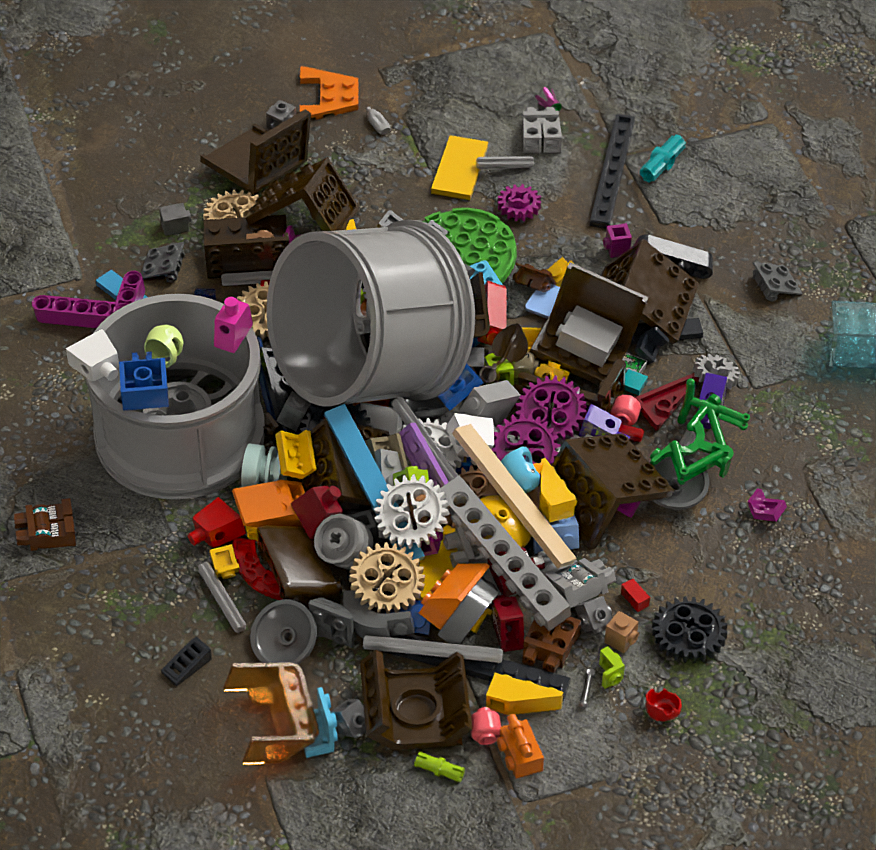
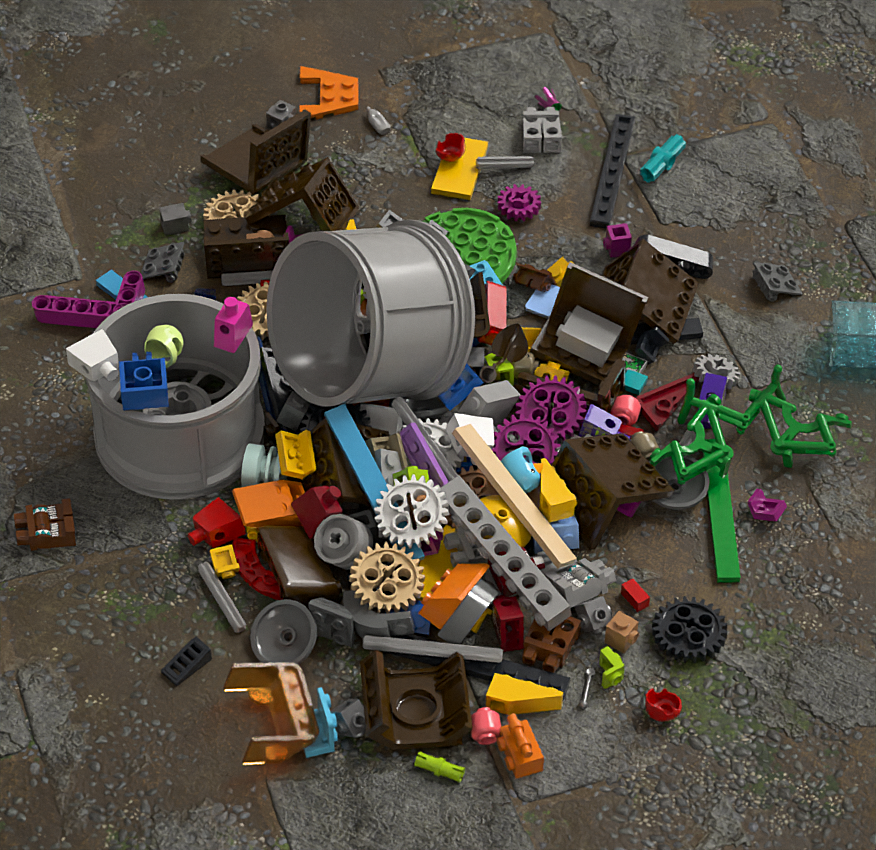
none -> red hair [435,133,466,162]
none -> dark tan head [630,431,660,462]
none -> green tile [702,439,741,583]
none -> green piece [736,364,852,468]

